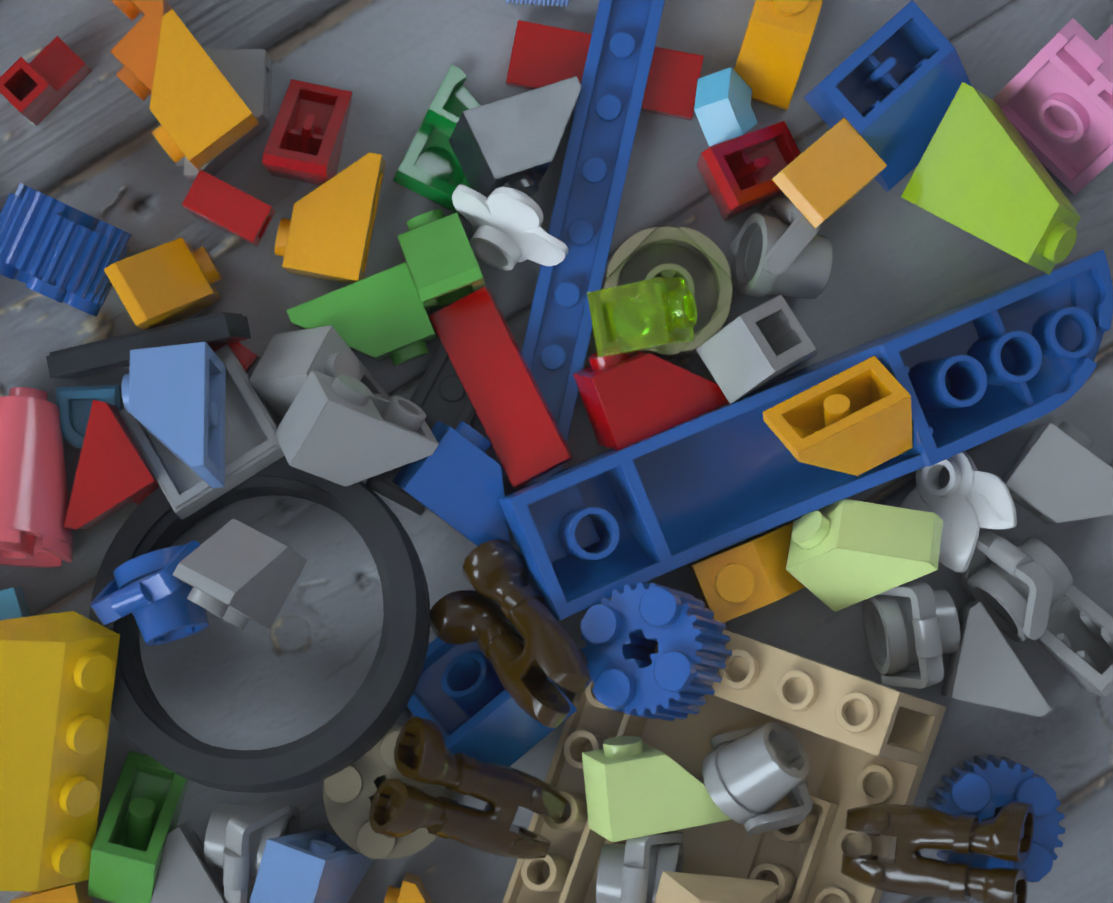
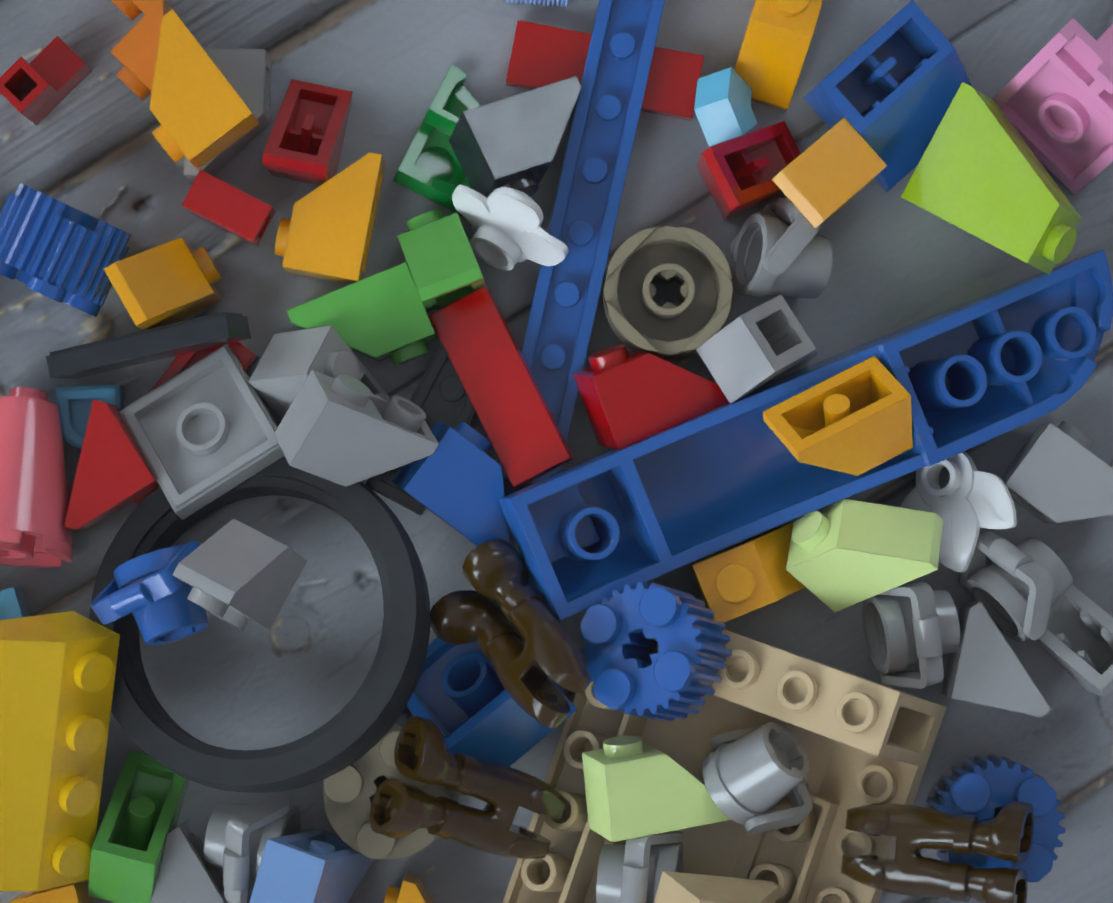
medium blue slope [121,342,226,488] -> none
clear neon green bracket [587,277,697,357] -> none

